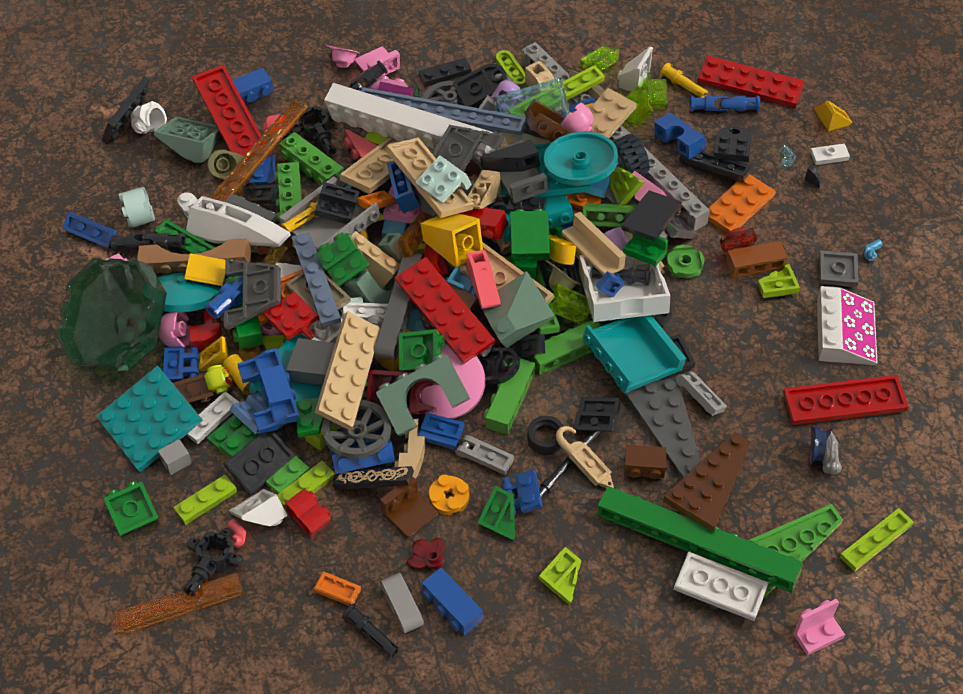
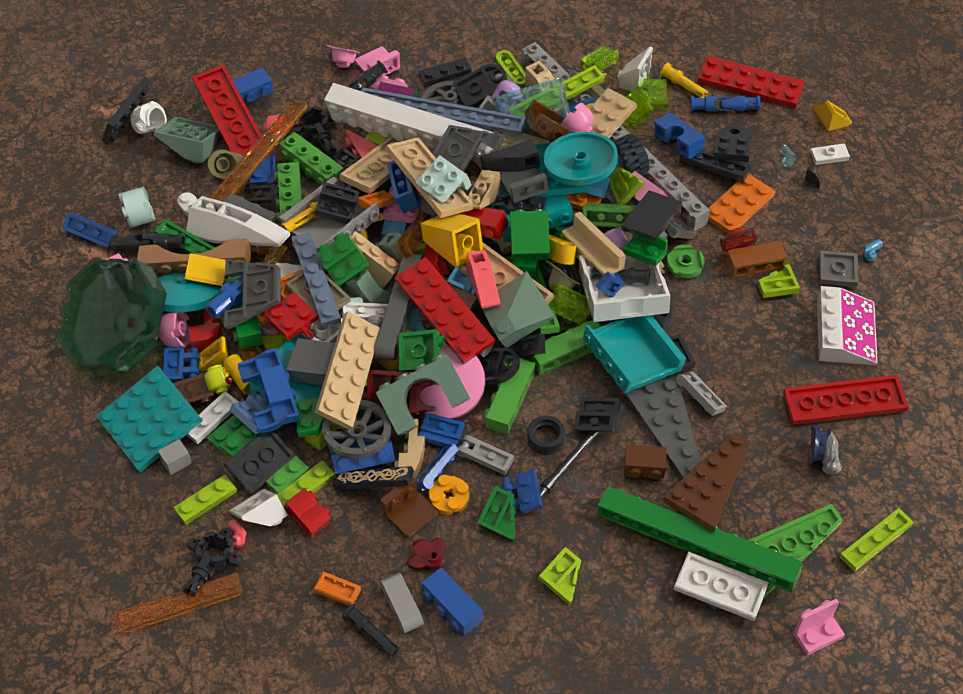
green plate [103,481,159,537] -> none
tan plate [556,426,614,488] -> none
none -> black hinge [330,148,361,173]
none -> plate [416,443,458,491]

